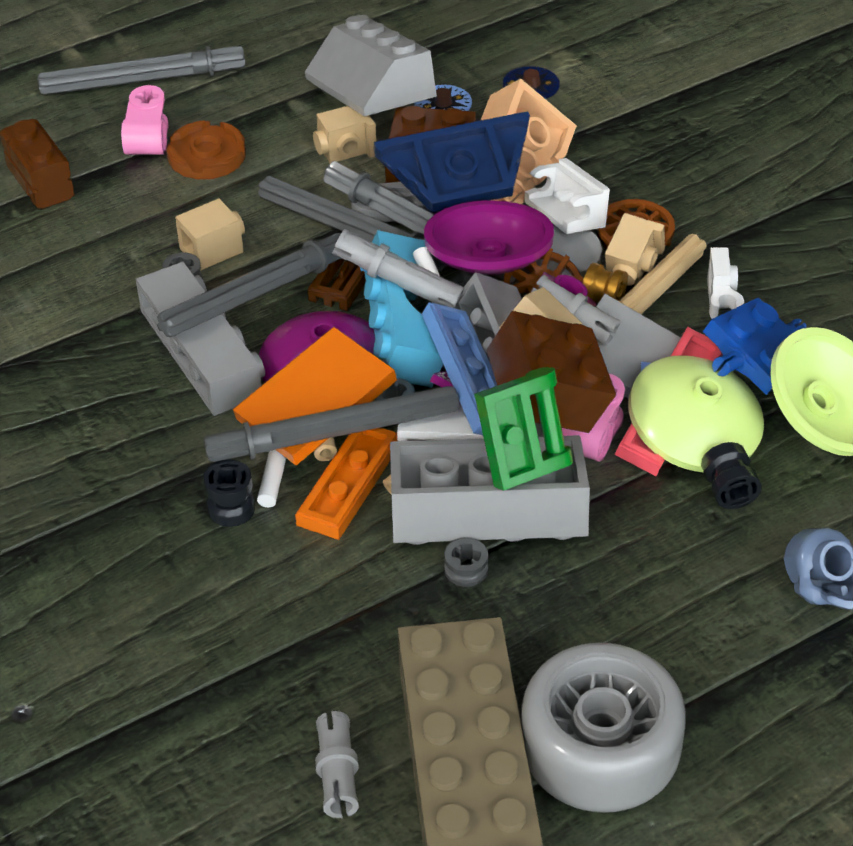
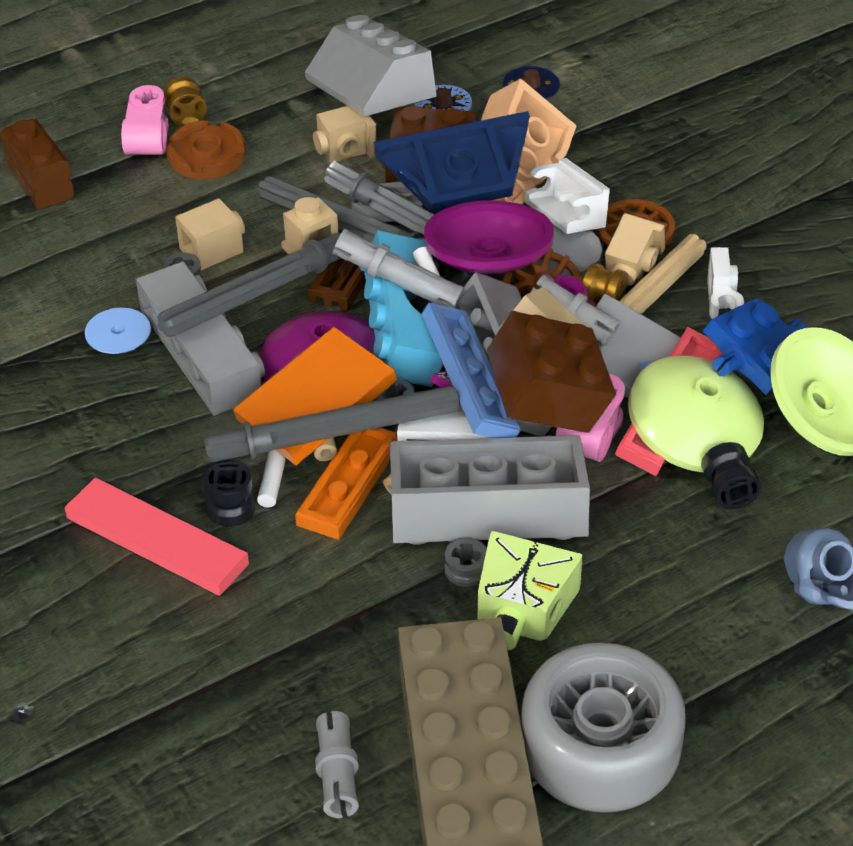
dark grey axle [38,46,245,95] -> none
plate [474,367,573,491] -> none
none -> coral tile [65,478,249,596]
none -> light blue piece [85,308,151,354]
none -> pearl gold wheel [163,77,207,126]
none -> tan brick [282,197,338,254]
none -> yellowish green torso [478,531,582,650]

